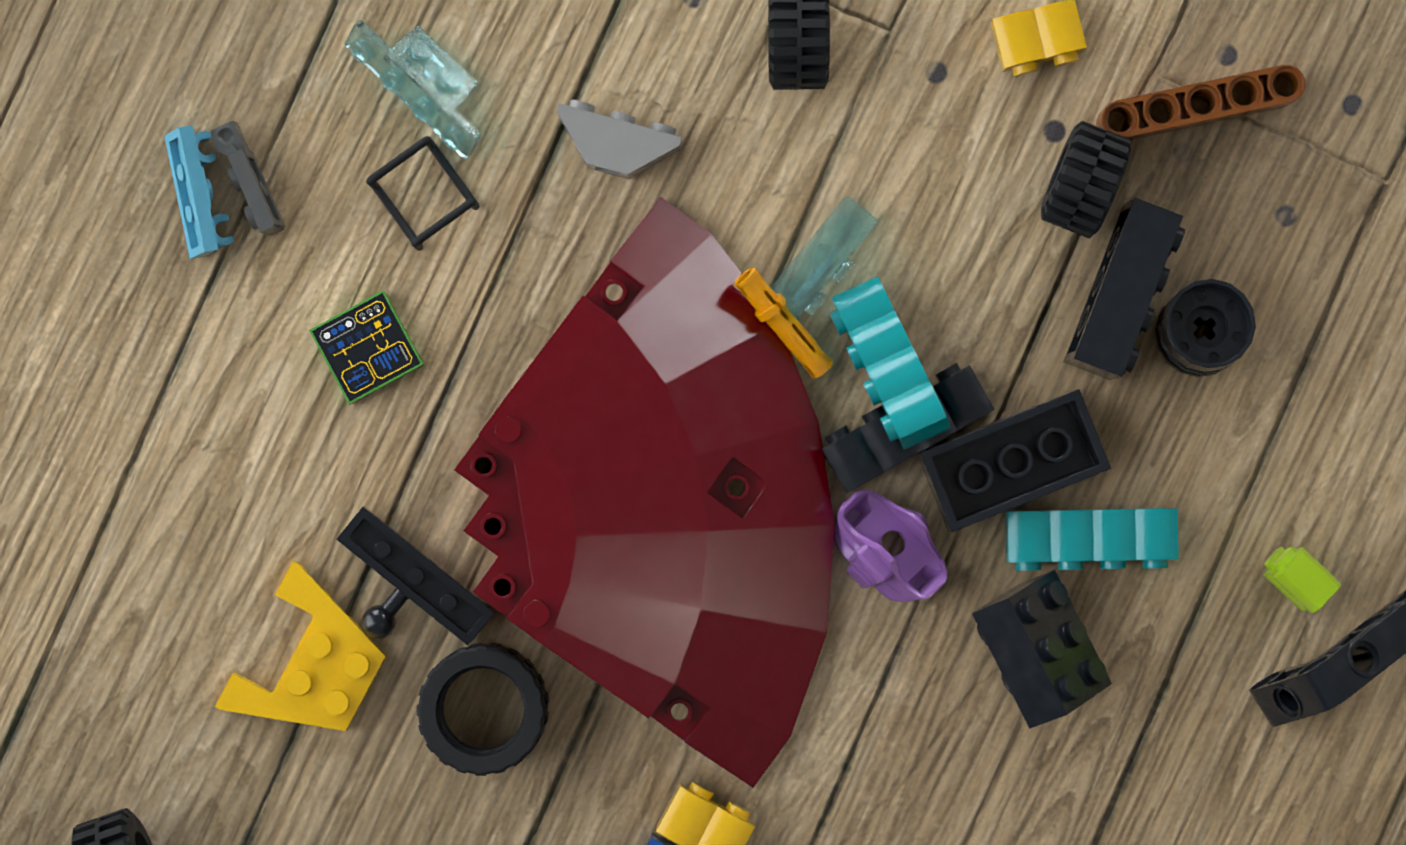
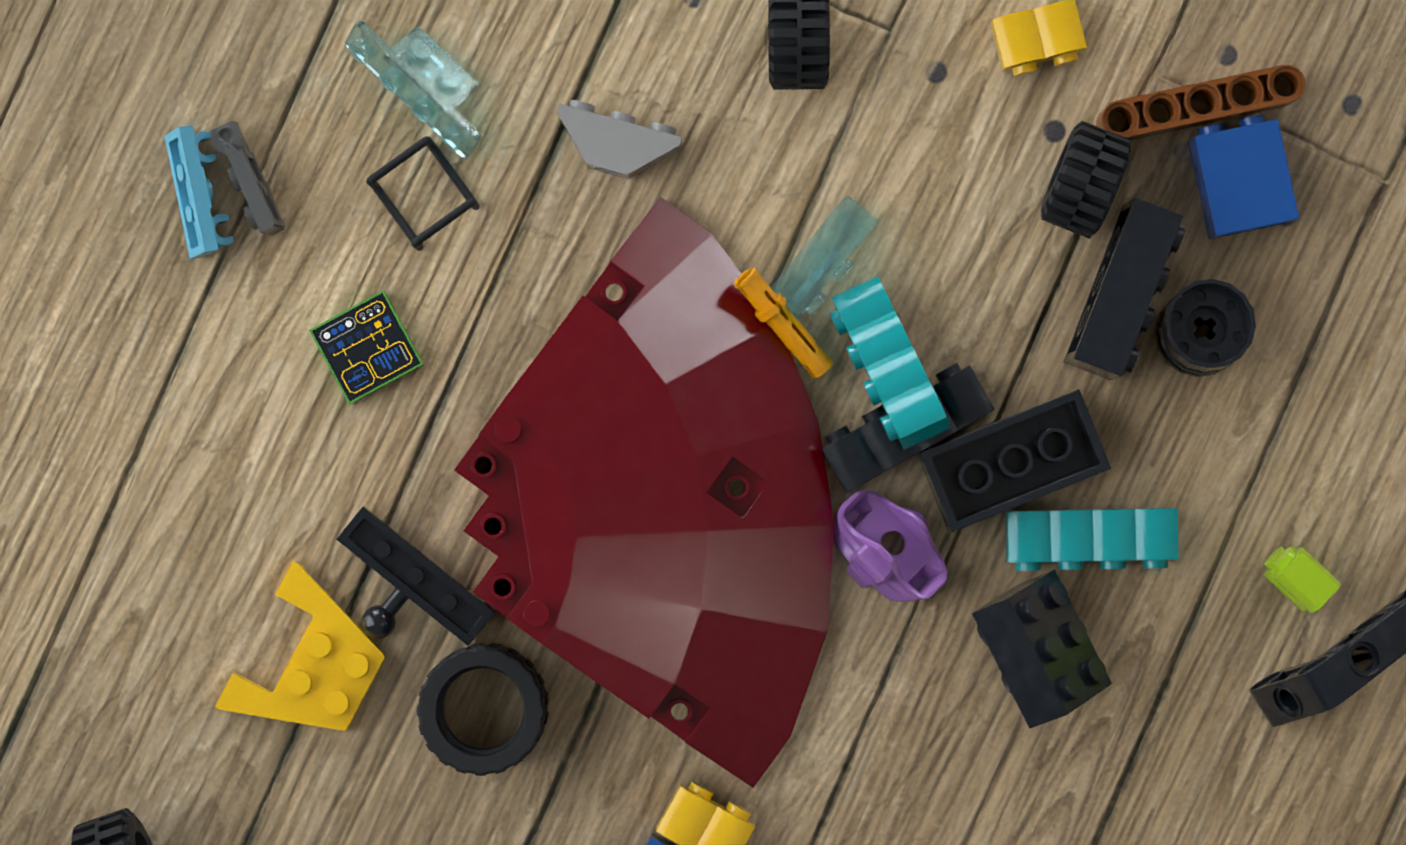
none -> blue brick [1188,115,1299,240]

